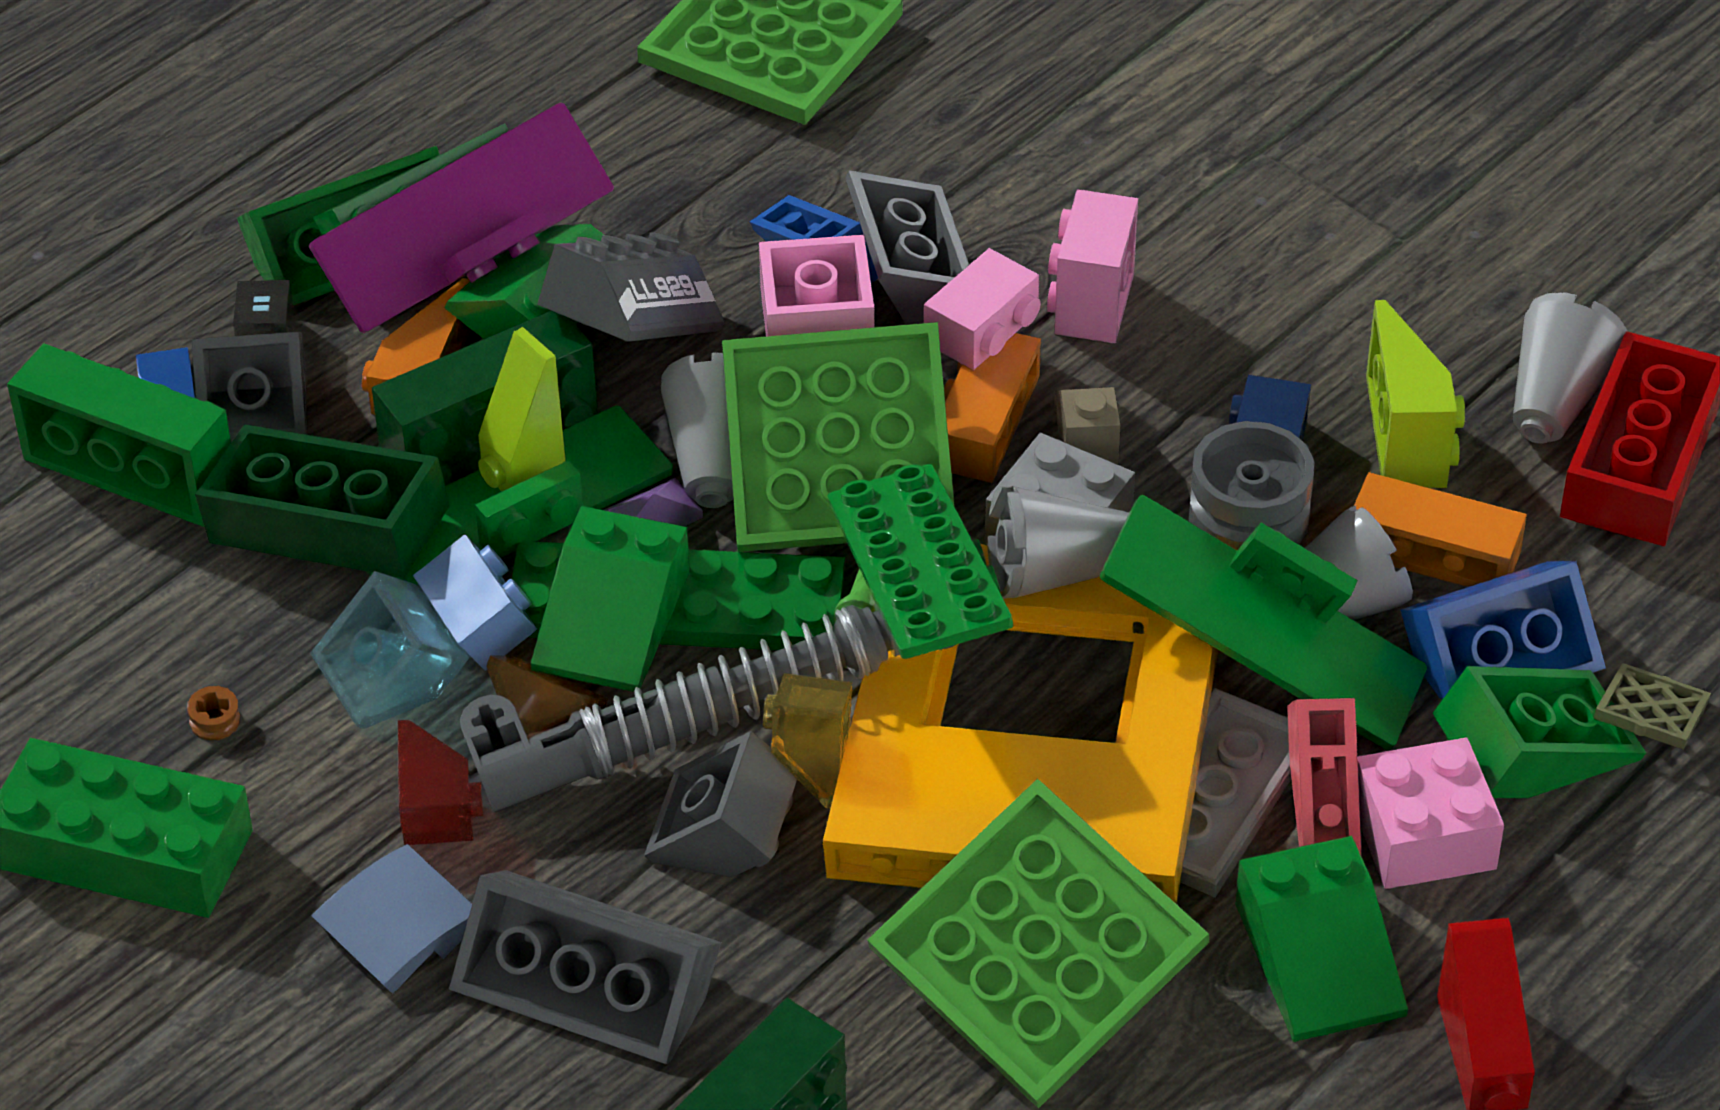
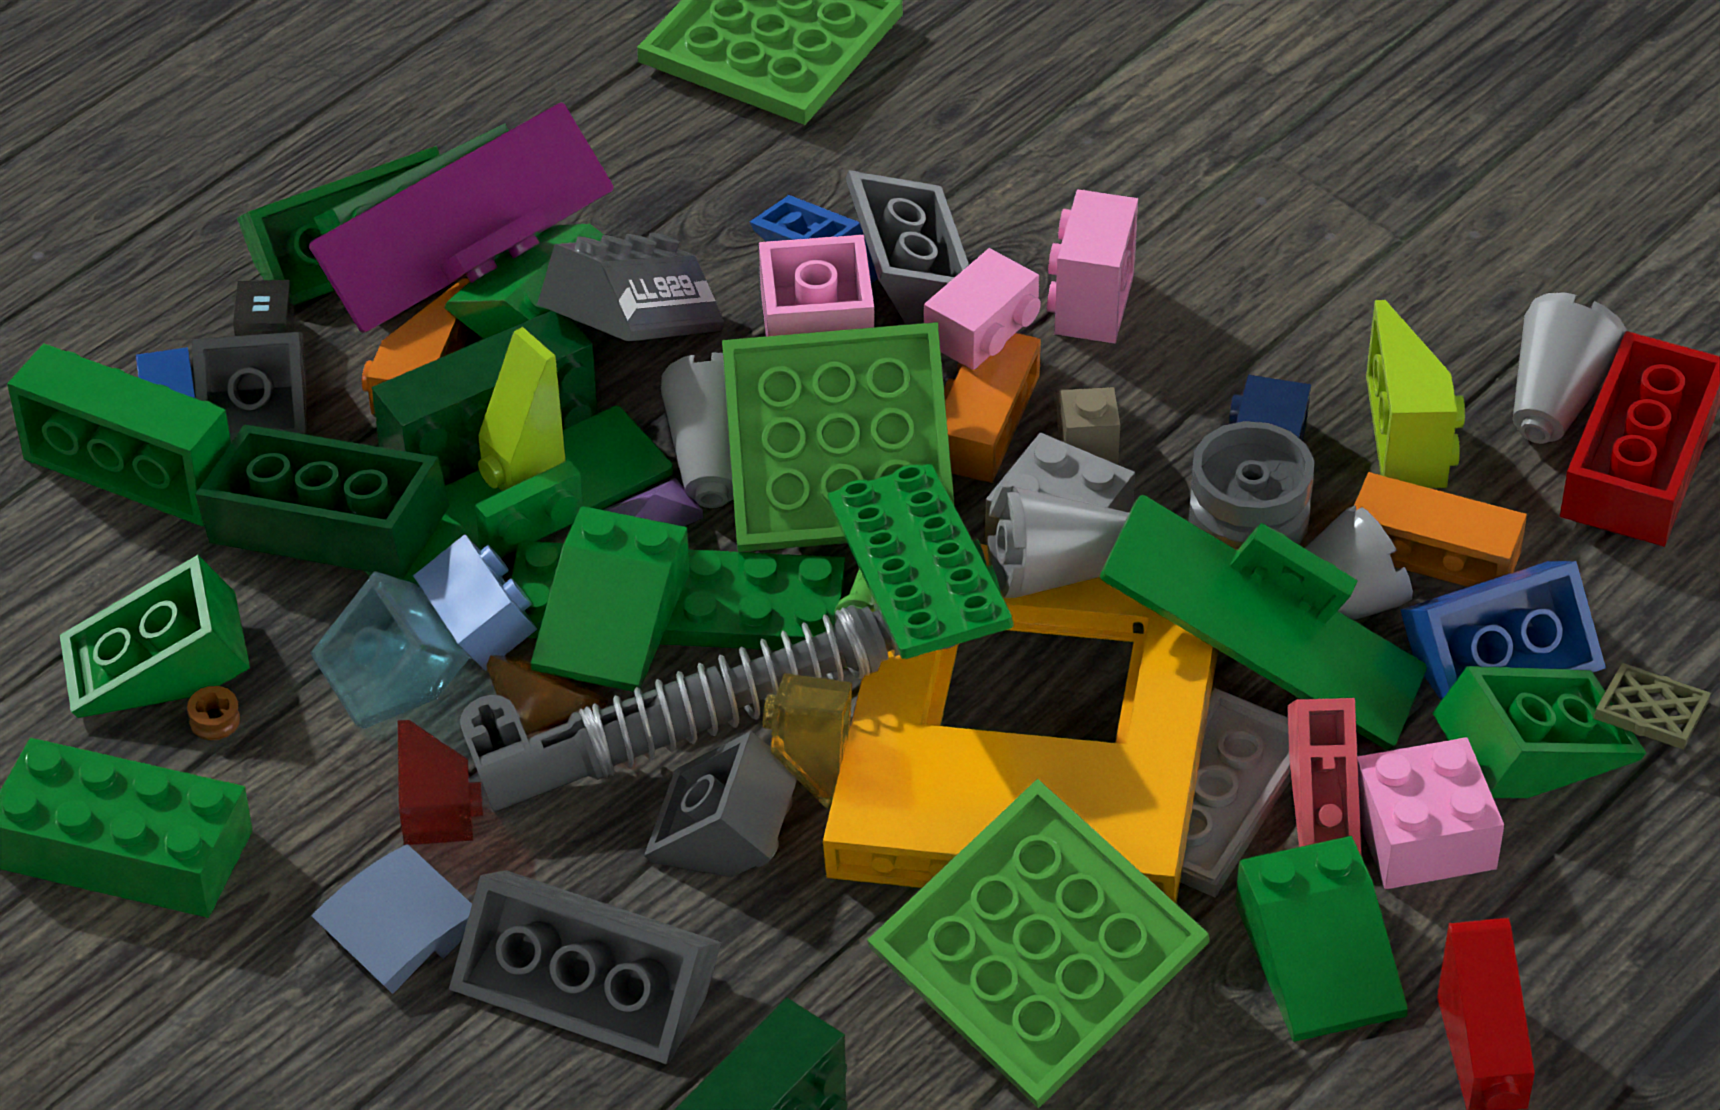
none -> green slope [60,555,250,718]

